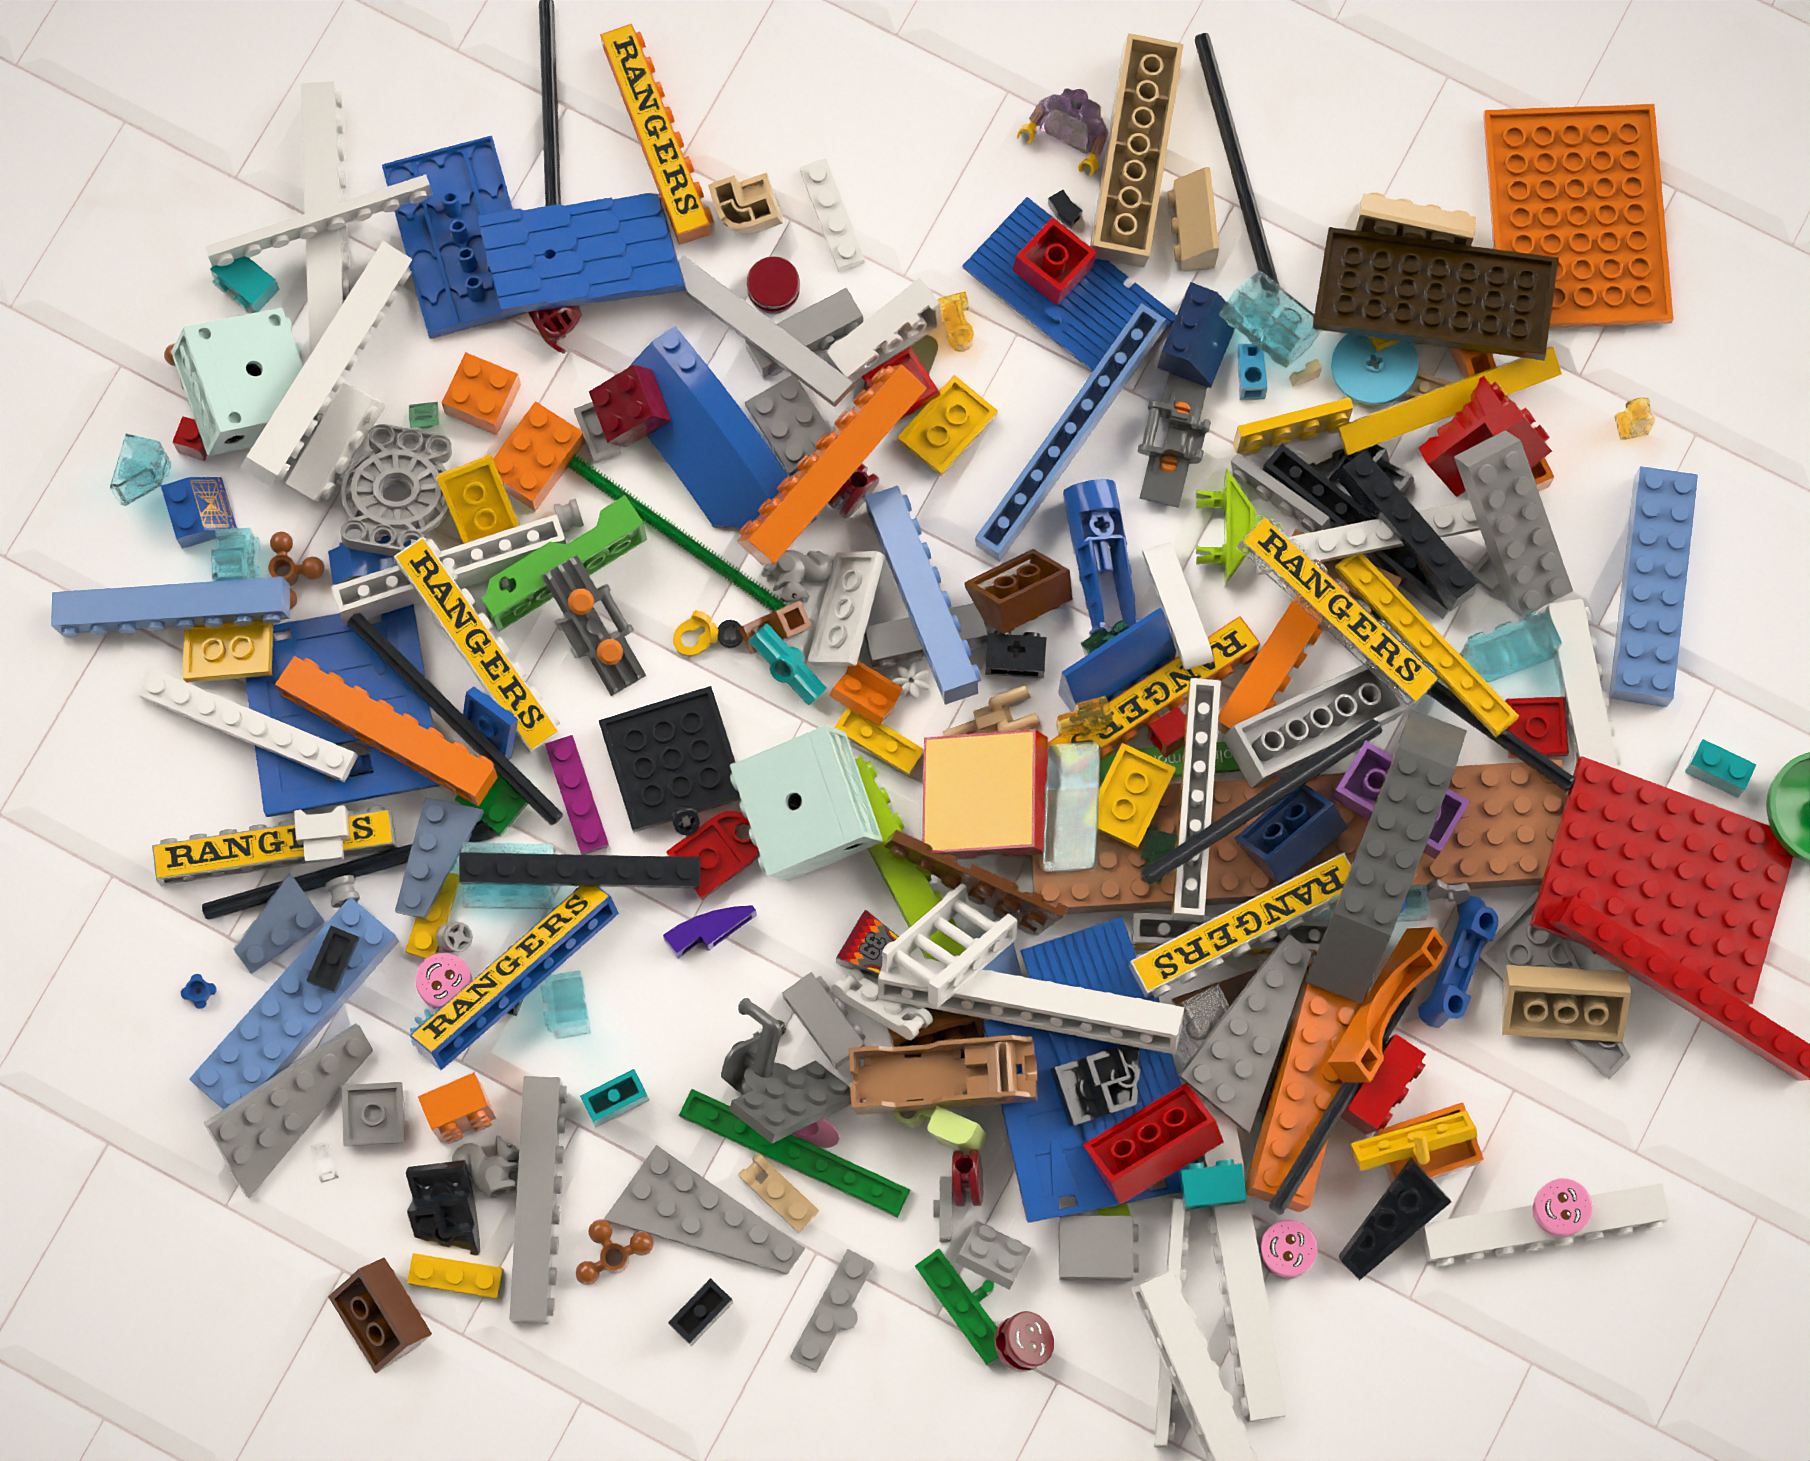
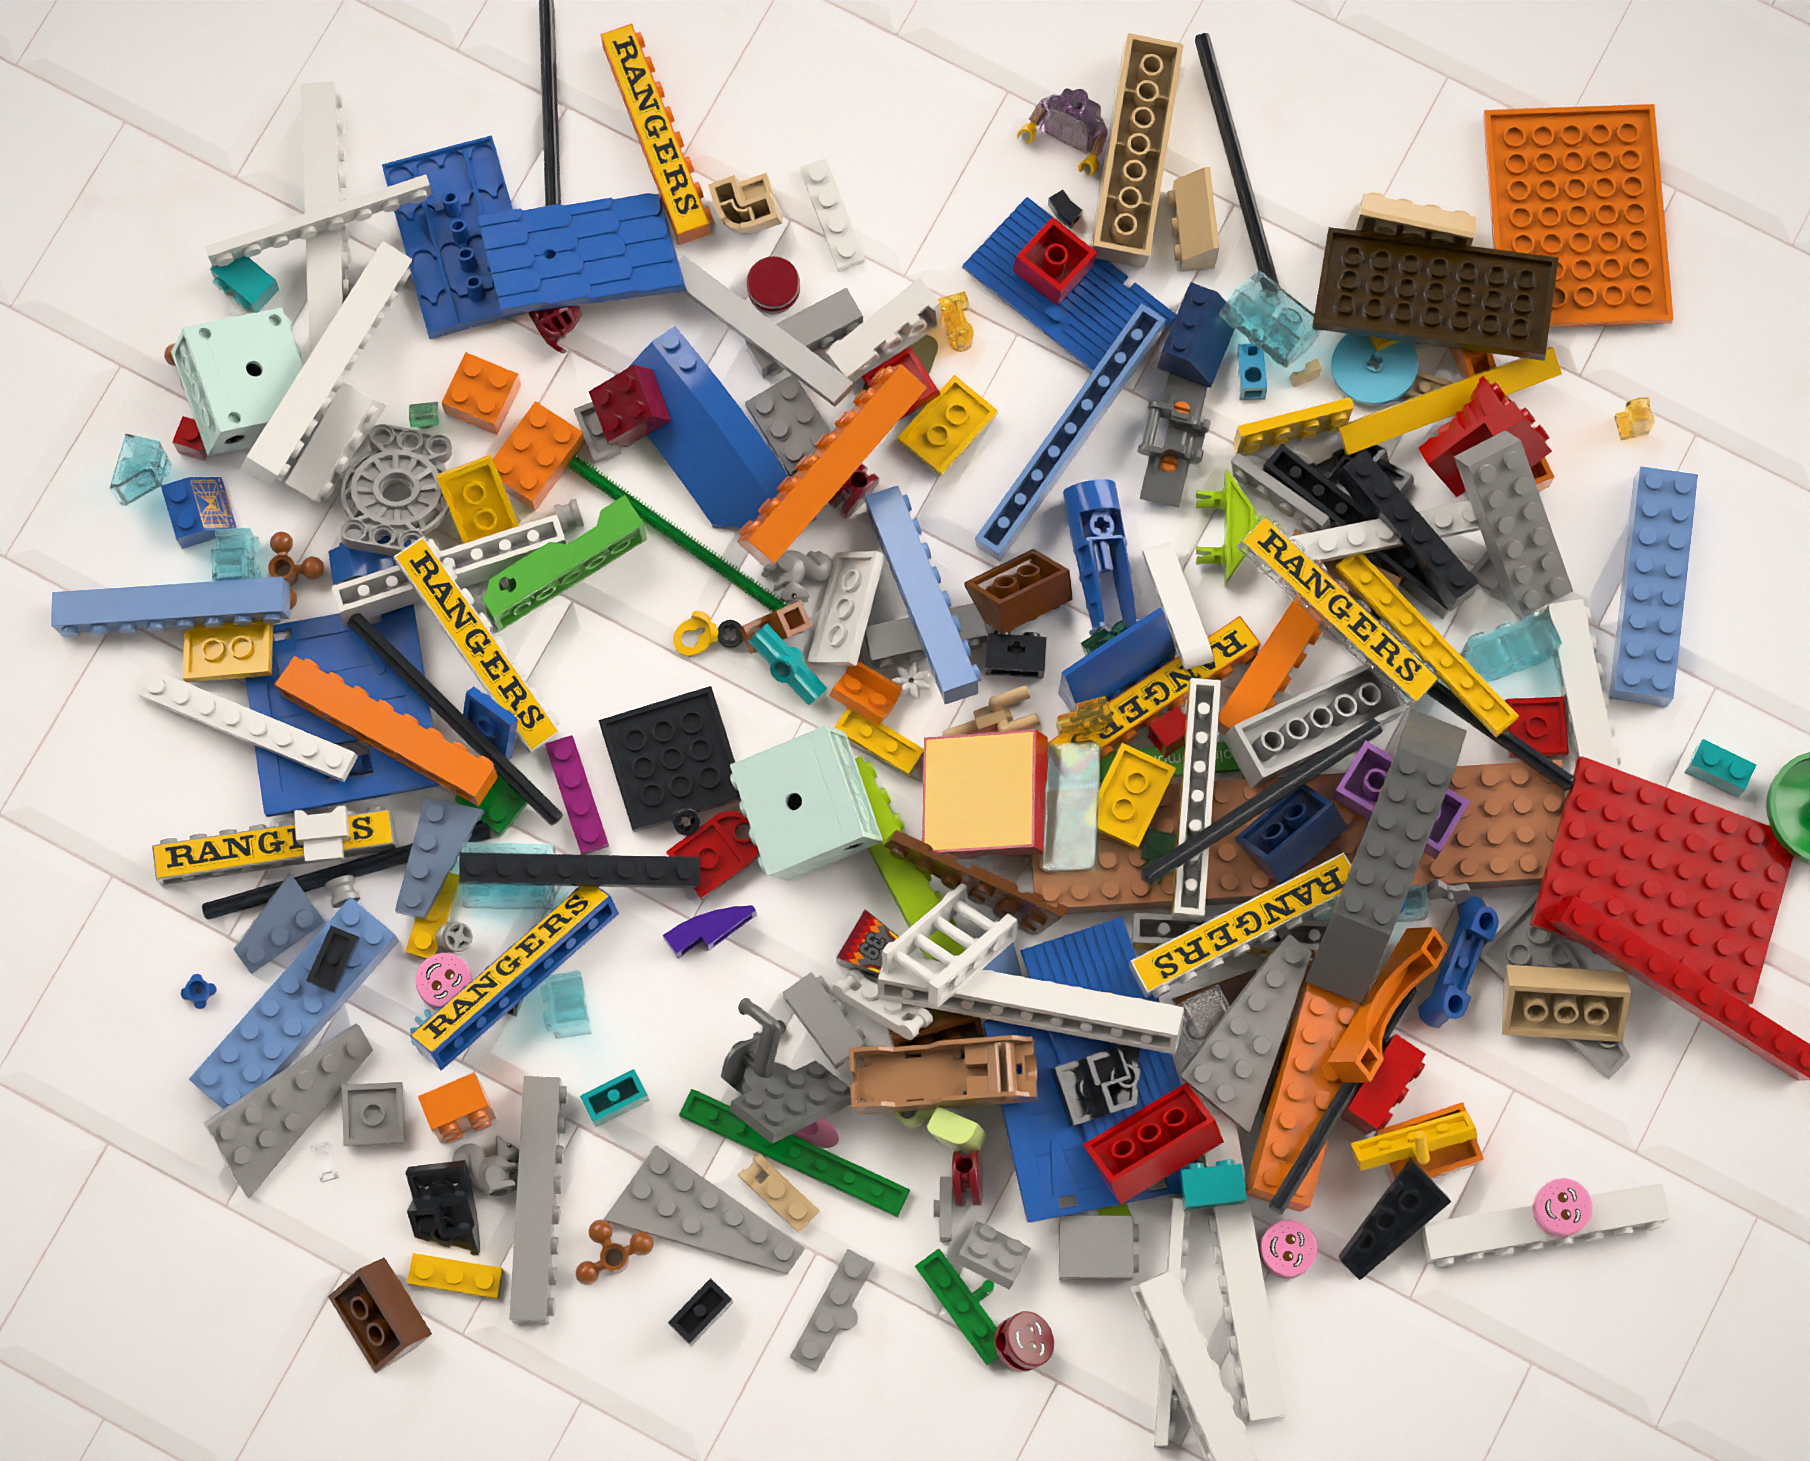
dark grey piece [541,554,647,696] -> none

